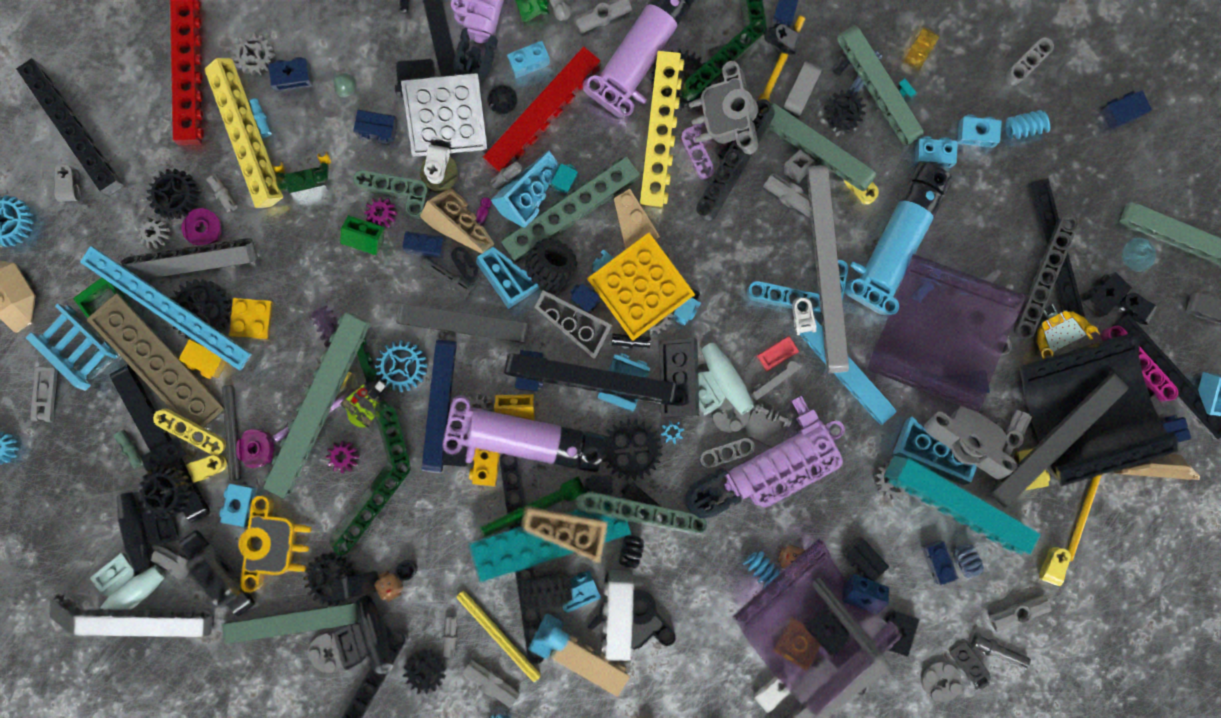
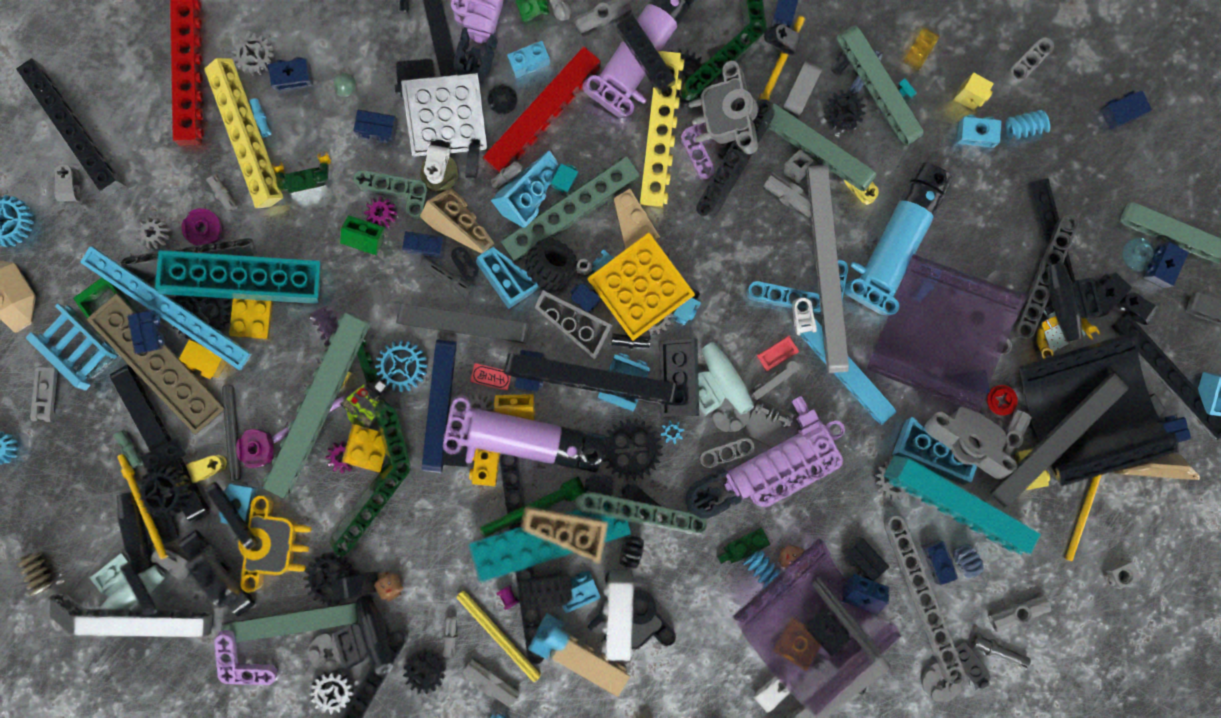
black gear [146,169,200,220] -> none
light yellow beam [153,409,226,455] -> none
black wheel [395,560,417,581] -> none
magenta axle [475,197,492,226] -> none
black brick [881,610,920,657] -> none
medium azure brick [914,137,957,168] -> none
light yellow piece [1039,547,1071,586] -> none
dark pink beam [1101,326,1178,402] -> none
none -> dark tan piece [17,552,54,597]
none -> yellow bar [117,454,168,560]
none -> black beam [120,561,157,617]
none -> dark blue brick [127,311,165,354]
none -> teal brick [155,250,321,304]
none -> black beam [205,481,258,550]
none -> lavender beam [215,630,278,685]
none -> gear [309,670,354,714]
none -> yellow plate [342,424,386,473]
none -> black beam [466,143,480,180]
none -> coral tile [470,363,511,391]
none -> magenta bush [496,585,519,610]
none -> light grey pin [576,259,591,277]
none -> black brick [616,14,676,95]
none -> dark green hinge [717,527,771,564]
none -> light grey beam [884,516,965,685]
none -> light yellow brick [954,72,994,110]
none -> red gear [986,385,1018,416]
none -> black plate [1047,263,1103,342]
none -> light grey brick [1104,560,1142,589]
none -> dark blue brick [1144,242,1189,288]

